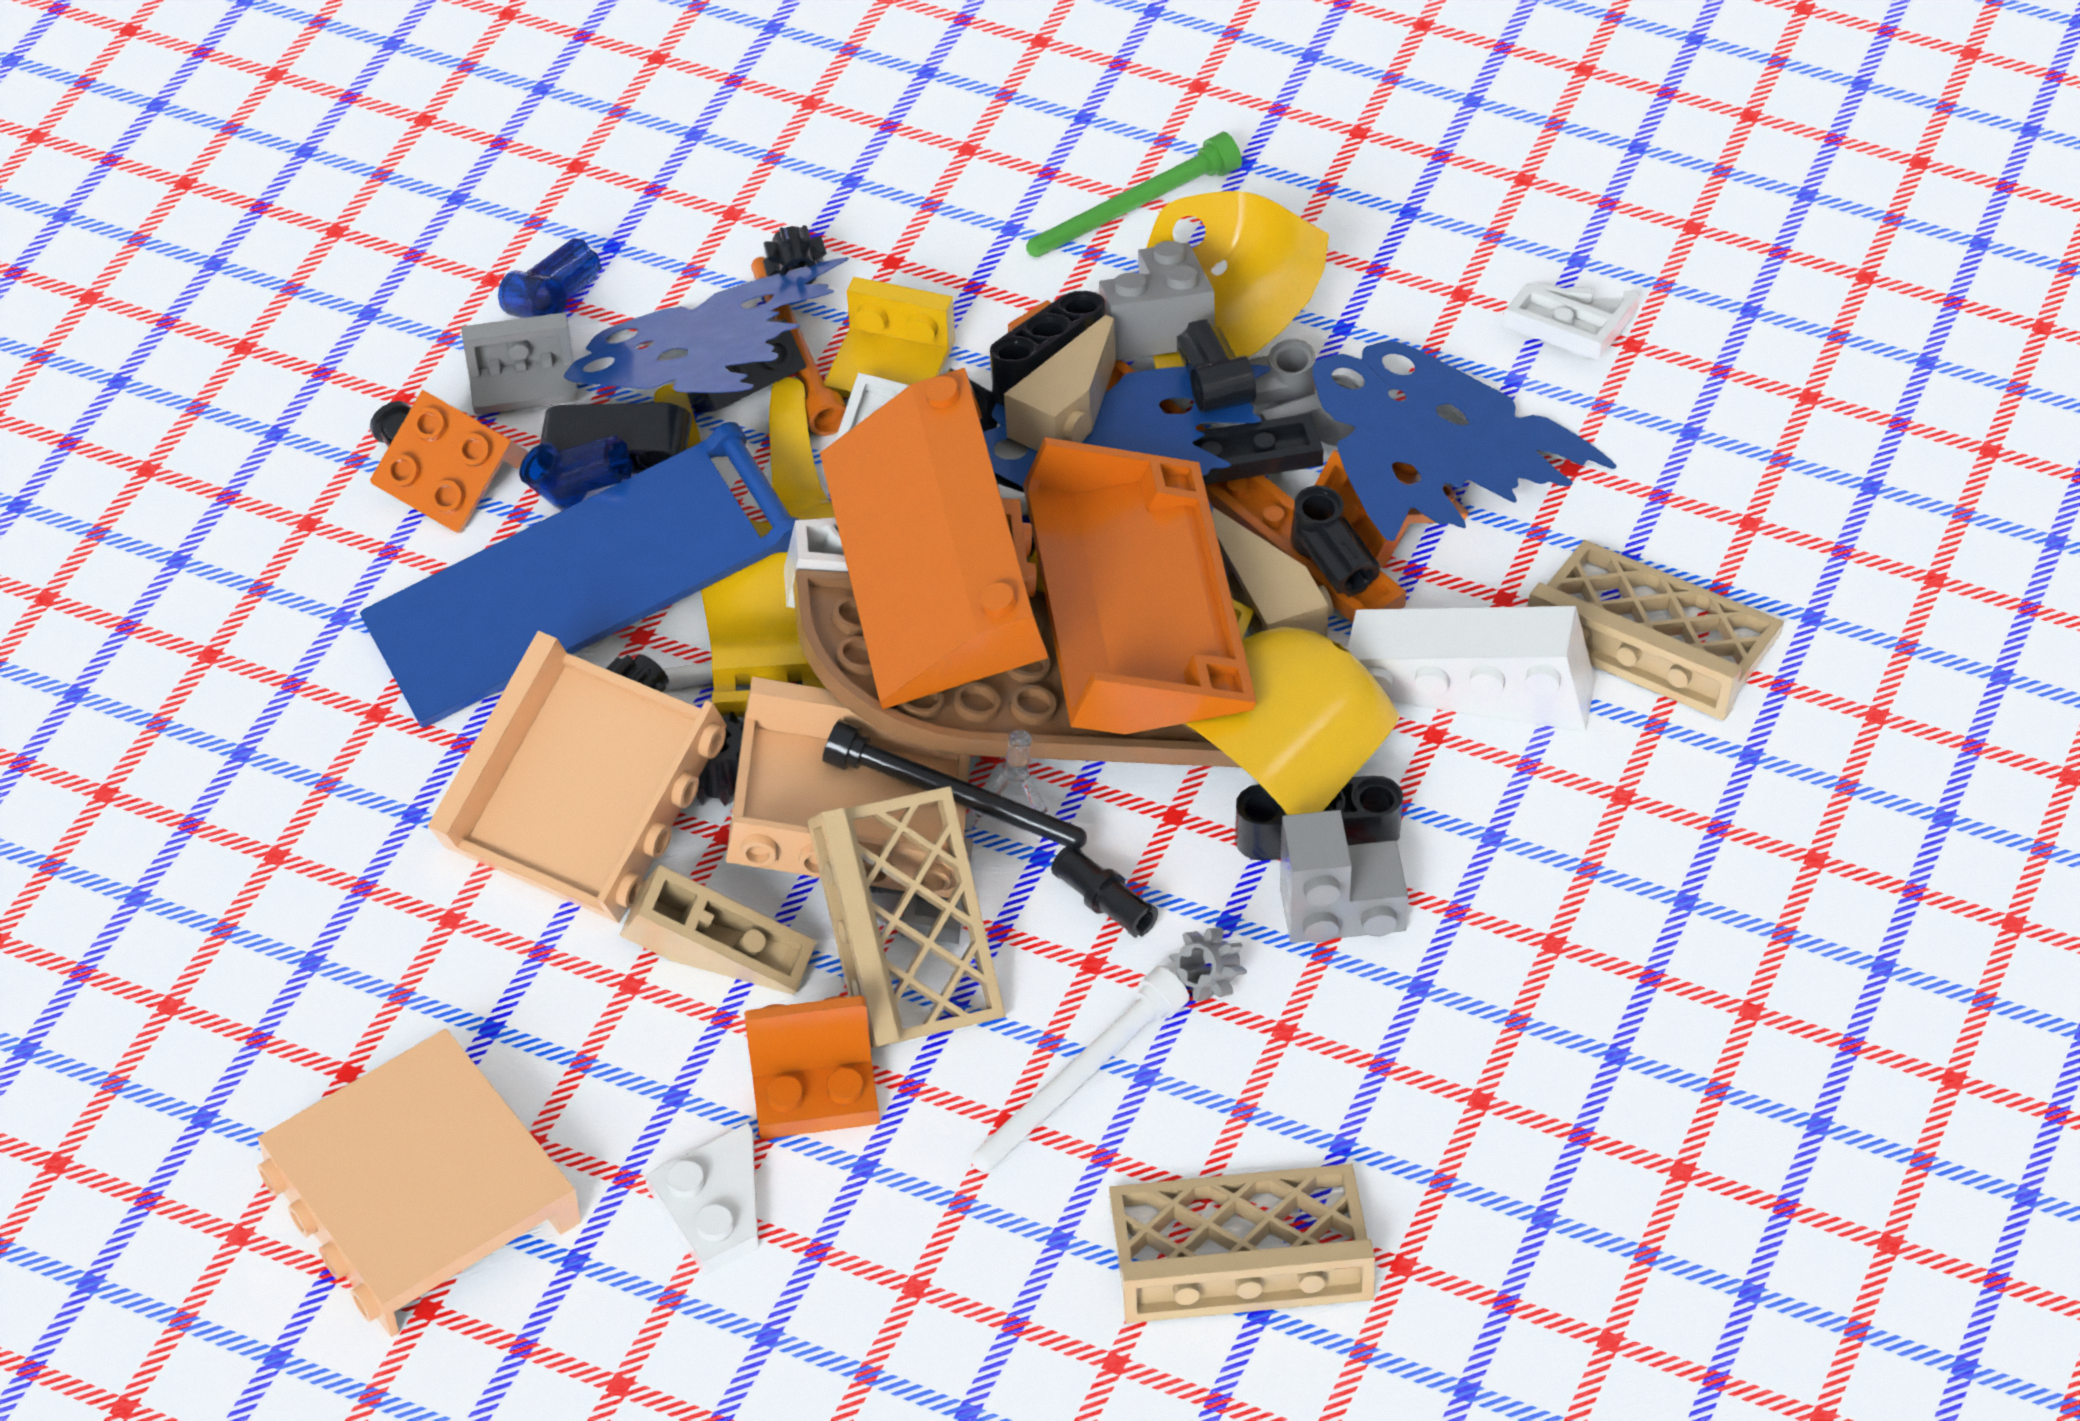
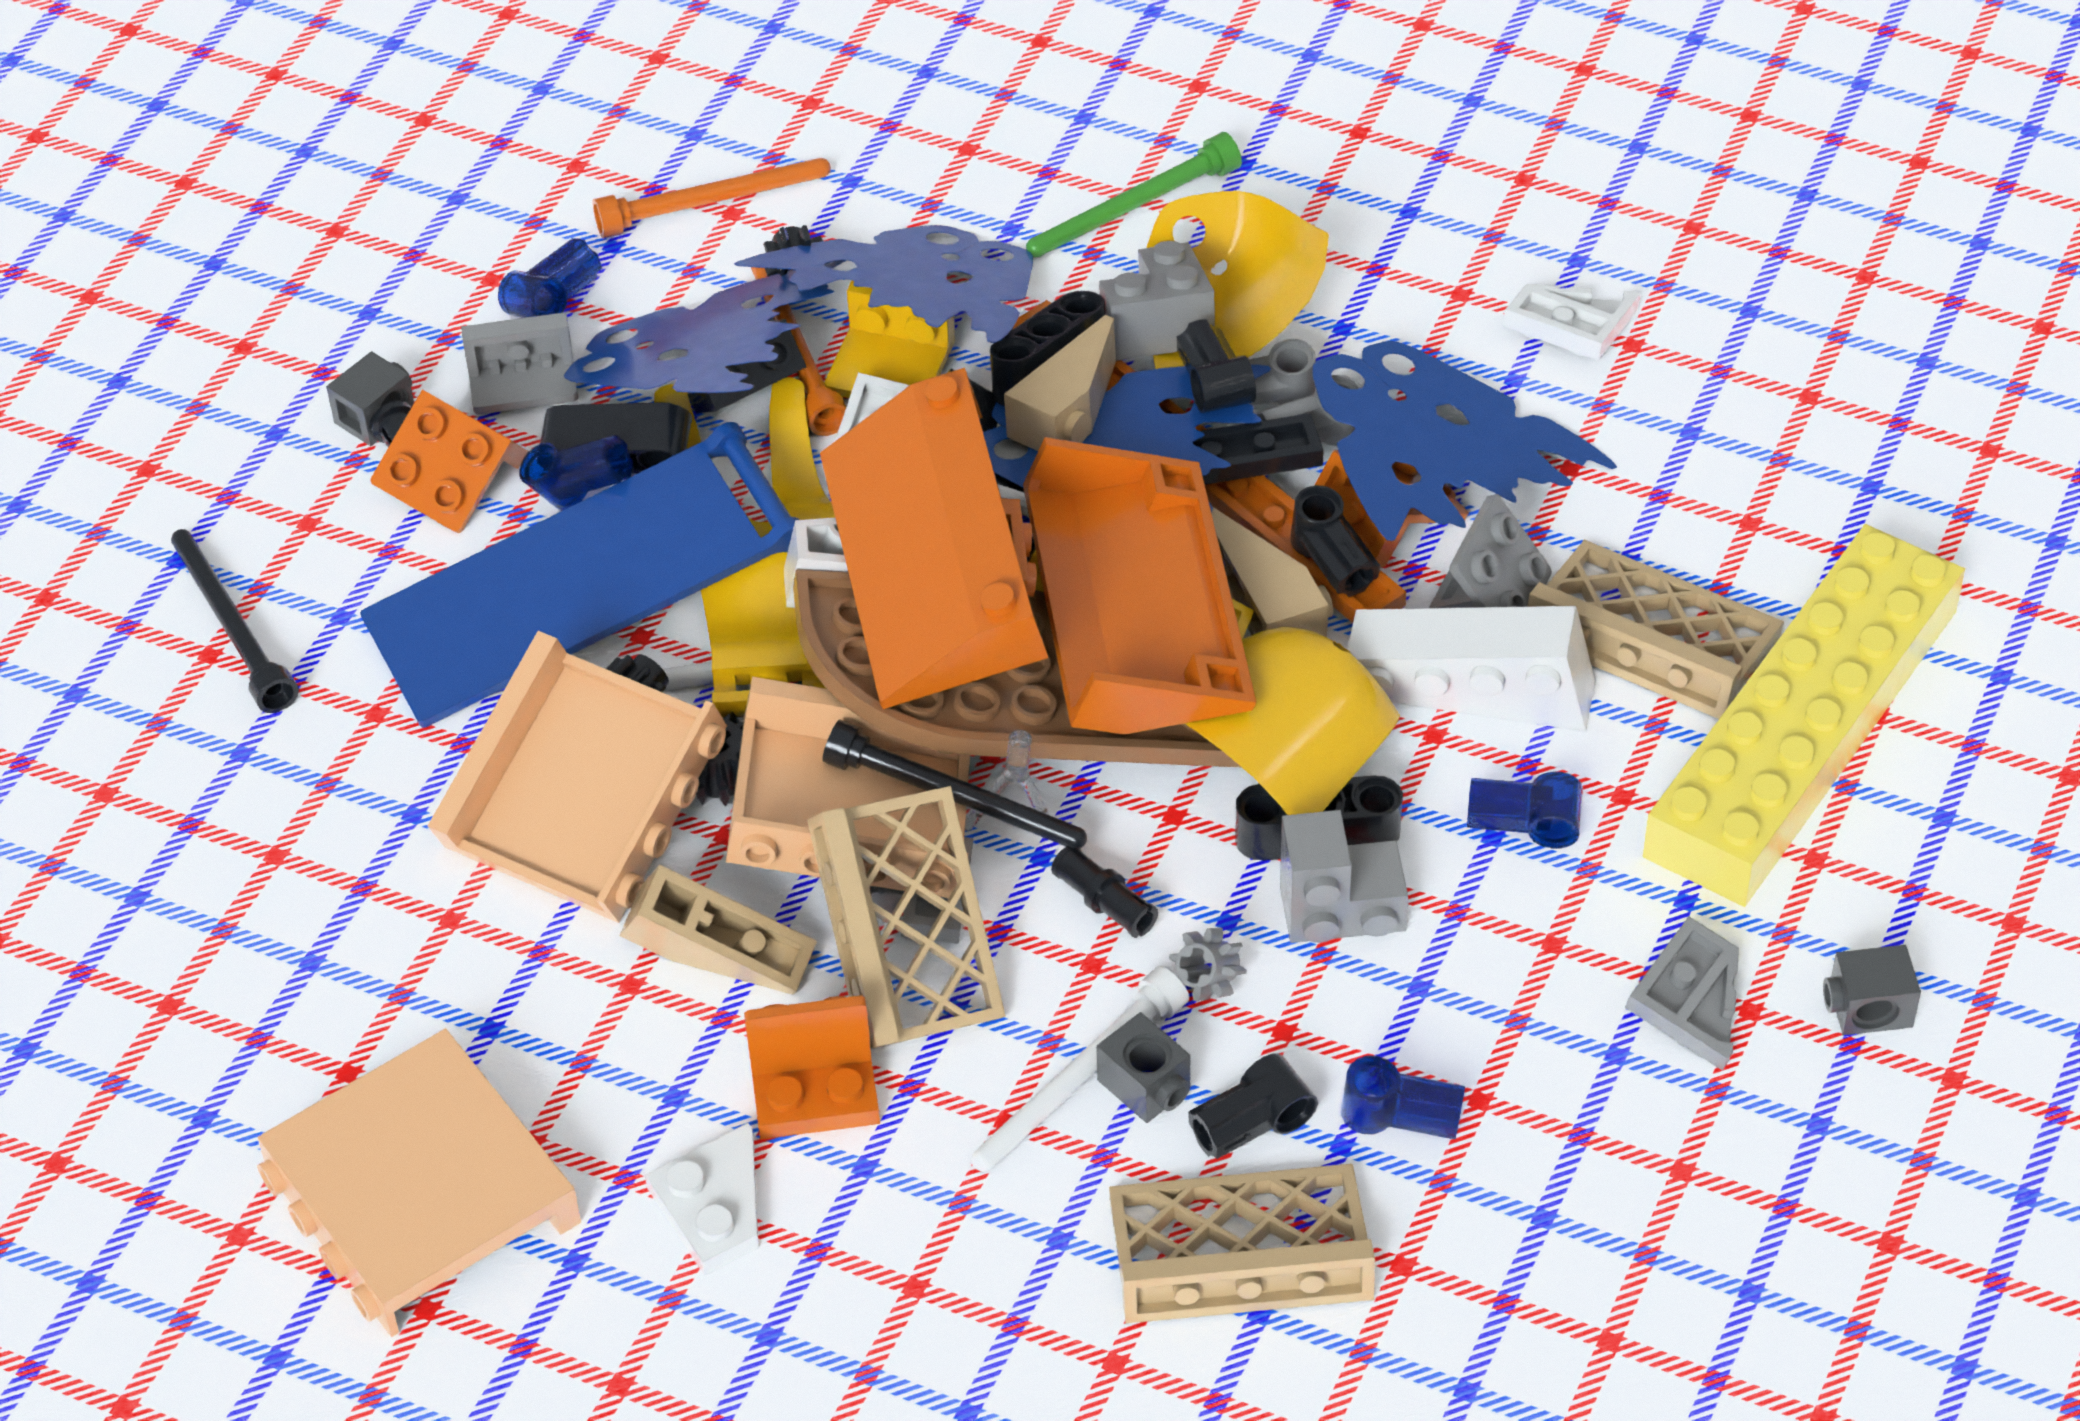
none -> black piece [171,529,299,713]
none -> dark grey brick [326,351,414,447]
none -> orange piece [592,158,831,239]
none -> blue piece [734,225,1033,343]
none -> dark grey brick [1096,1012,1191,1124]
none -> black piece [1188,1053,1319,1159]
none -> clear blue piece [1340,1056,1465,1140]
none -> light grey bracket [1429,494,1552,608]
none -> clear blue piece [1467,772,1583,849]
none -> light grey wing [1624,916,1739,1071]
none -> light yellow brick [1642,524,1966,907]
none -> dark grey brick [1823,944,1921,1036]

